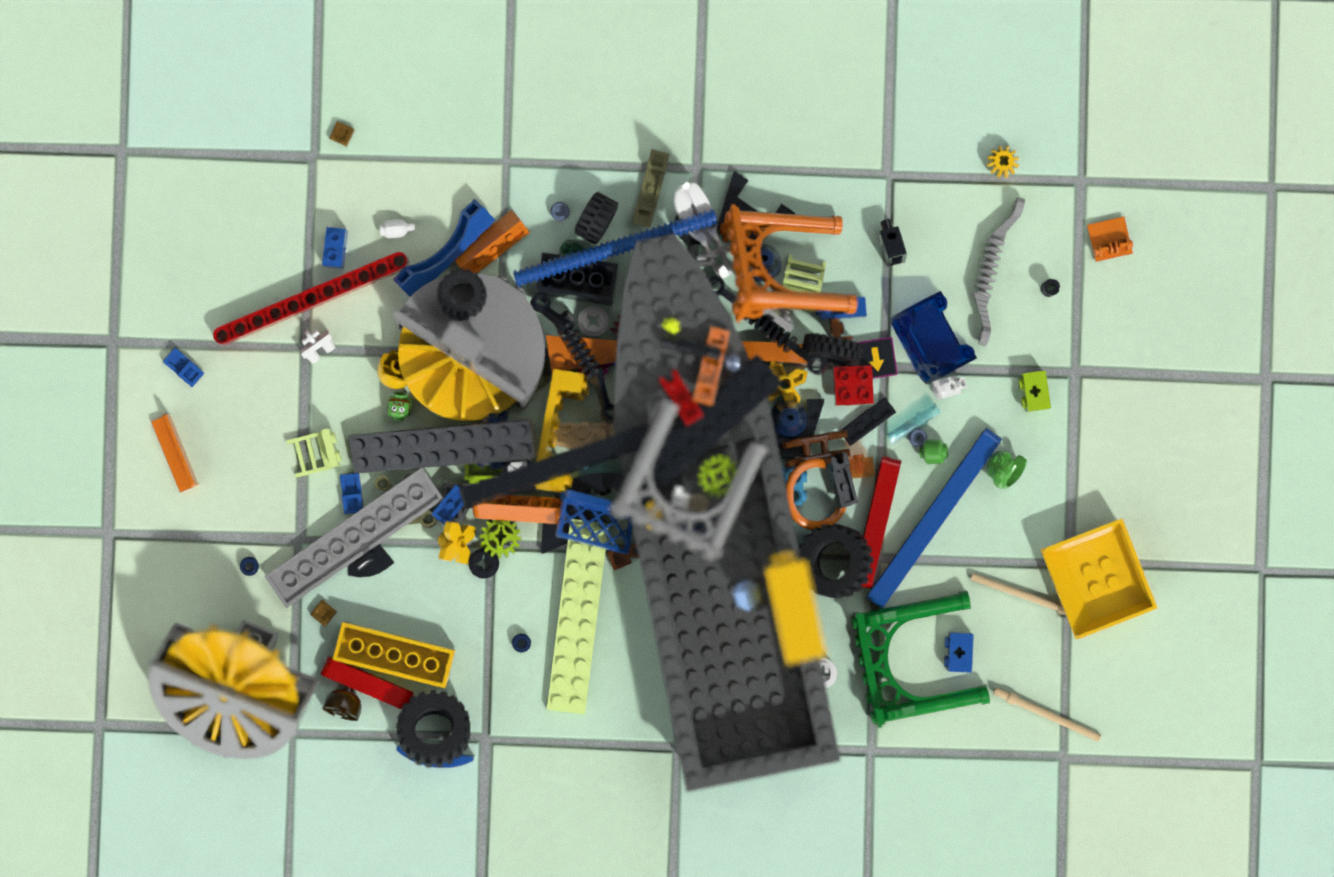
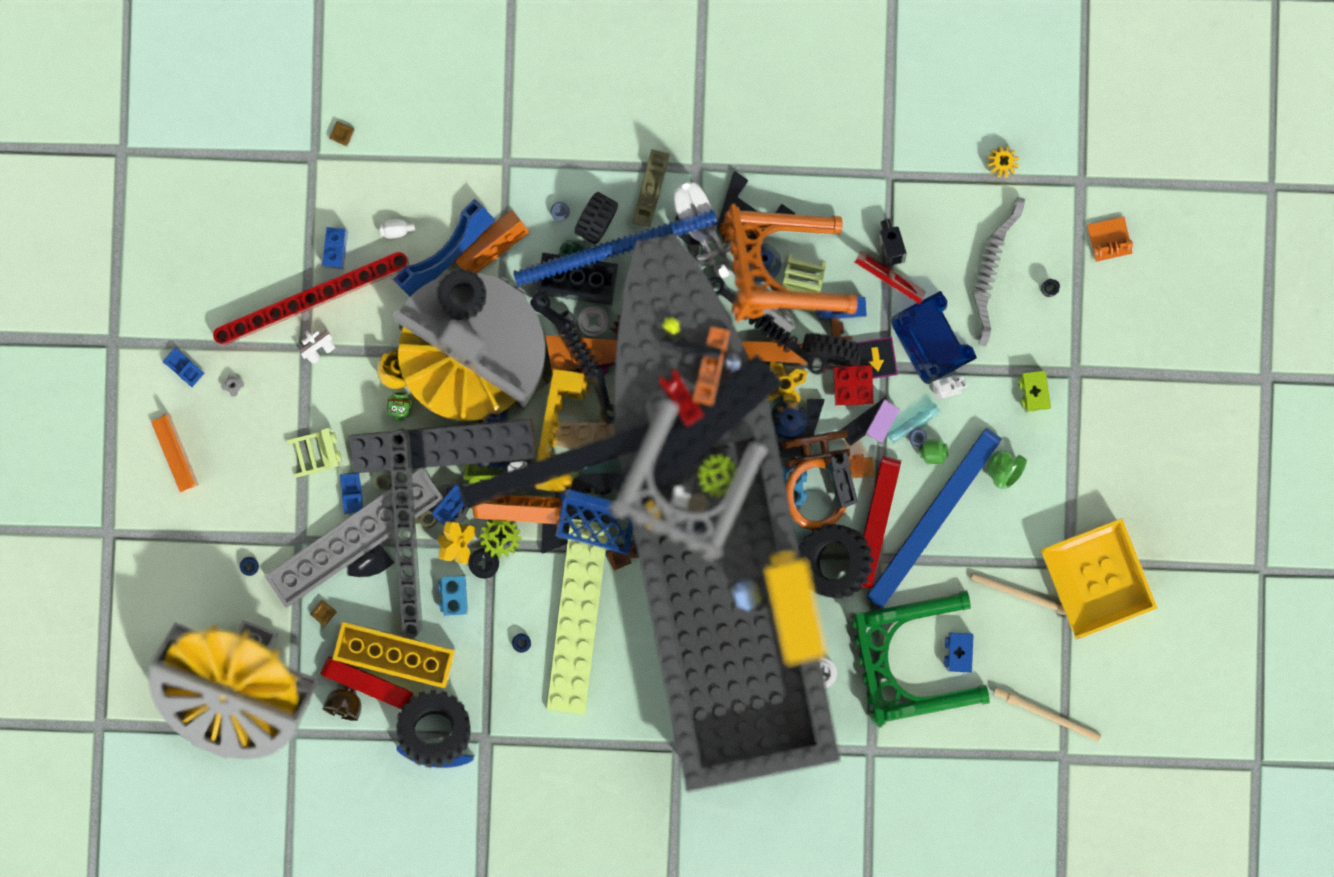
none -> light grey plate [221,374,244,396]
none -> dark grey beam [389,428,423,639]
none -> dark azure brick [438,576,468,616]
none -> red window [854,251,926,304]
none -> lavender panel [865,399,900,443]

